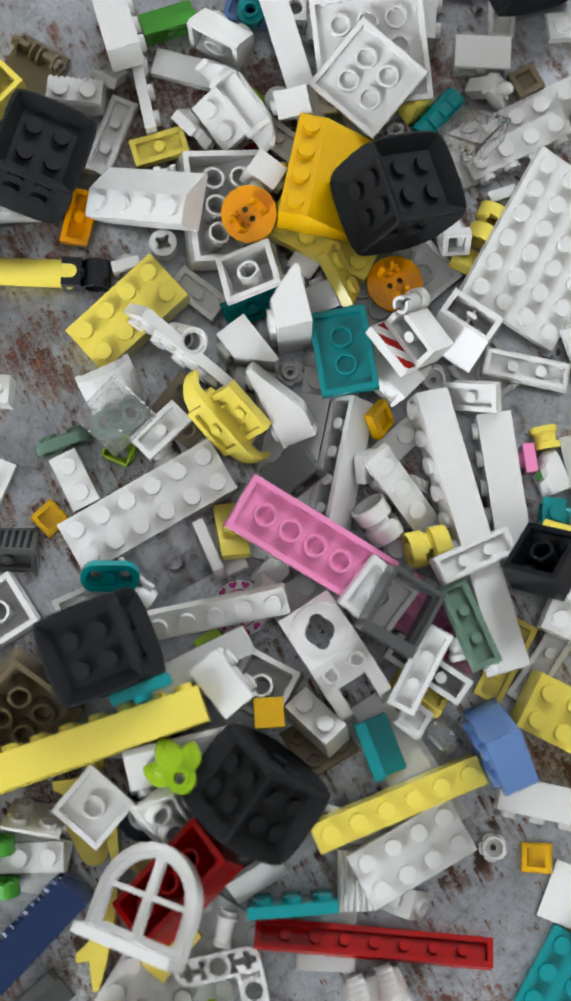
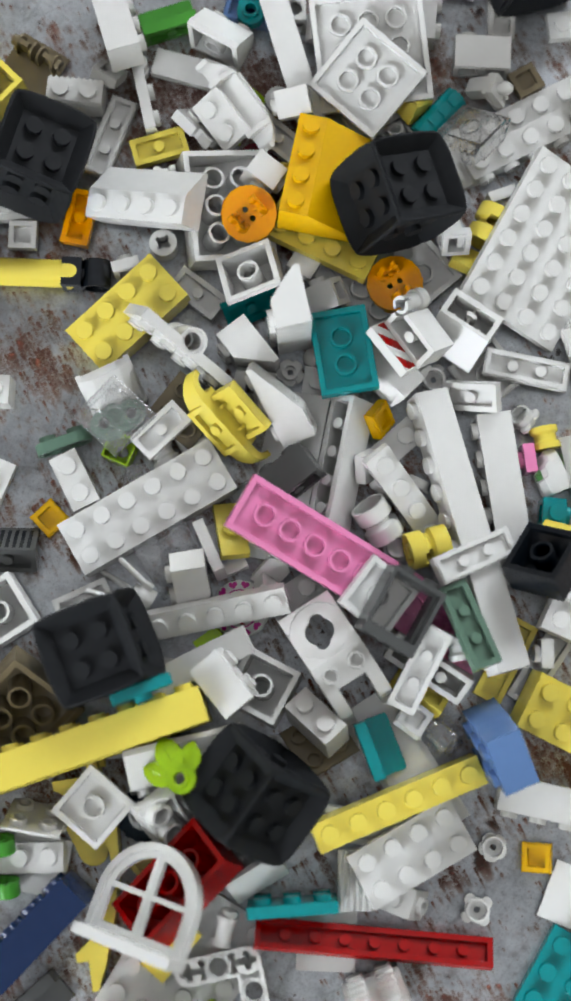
teal plate [80,560,140,592] -> none
yellow tile [253,696,285,730] -> none
light yellow plate [317,244,360,308] -> none
none -> white plate [8,220,39,251]
none -> white brick [164,548,213,605]
none -> white plate [461,893,493,926]
none -> white plate [511,405,540,434]
none -> white plate [532,639,554,669]

